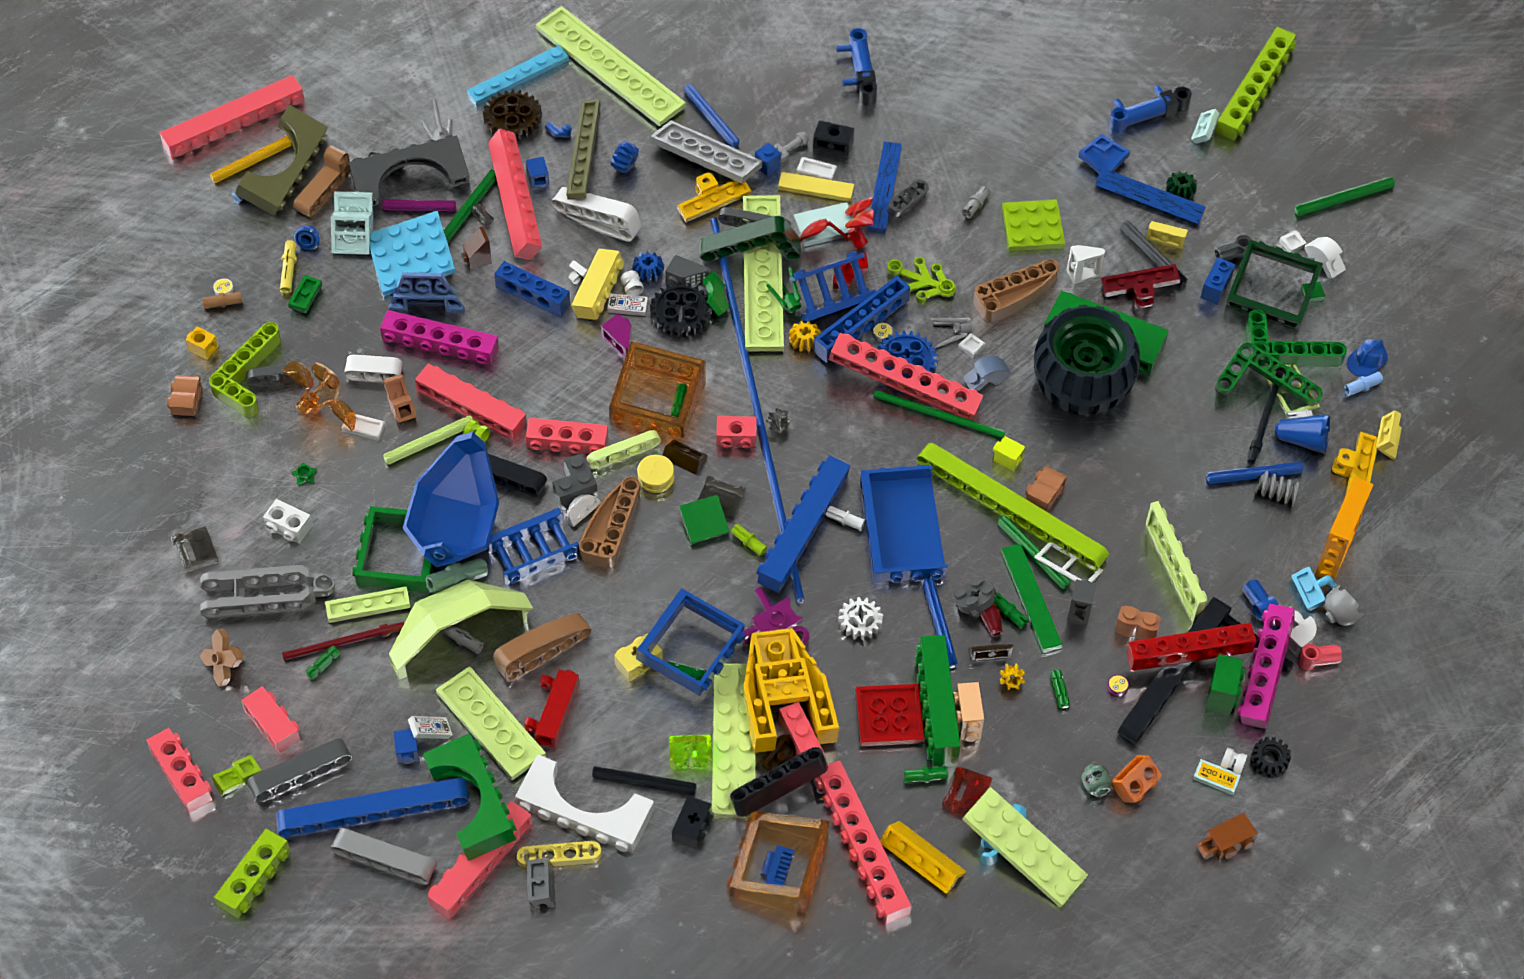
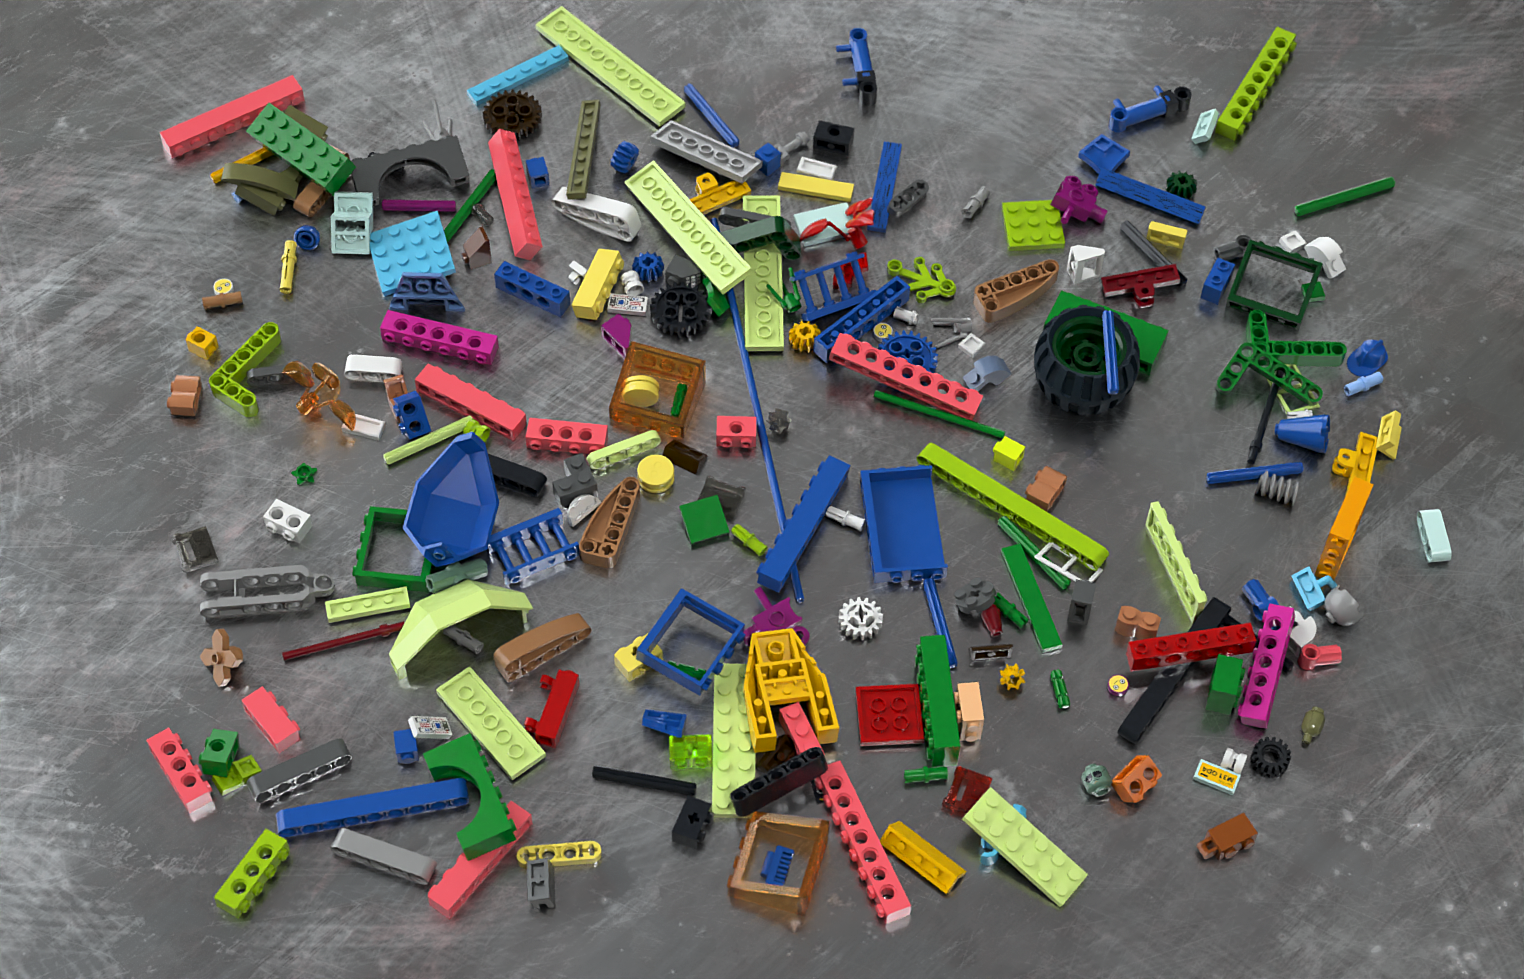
green plate [288,275,323,313] -> none
green axle [305,646,340,680] -> none
white arch [515,754,654,853] -> none
blue arm [545,122,572,137] -> none
none -> green brick [199,729,240,777]
none -> olive slope [221,163,299,201]
none -> green brick [246,103,356,196]
none -> blue brick [392,391,431,439]
none -> light yellow head [622,375,659,407]
none -> yellowish green plate [624,160,753,295]
none -> blue wing [642,709,687,738]
none -> white pin [893,306,919,325]
none -> magenta piece [1050,176,1108,224]
none -> blue axle [1102,310,1119,395]
none -> olive plant [1302,706,1325,745]
none -> light aqua beam [1417,509,1452,563]

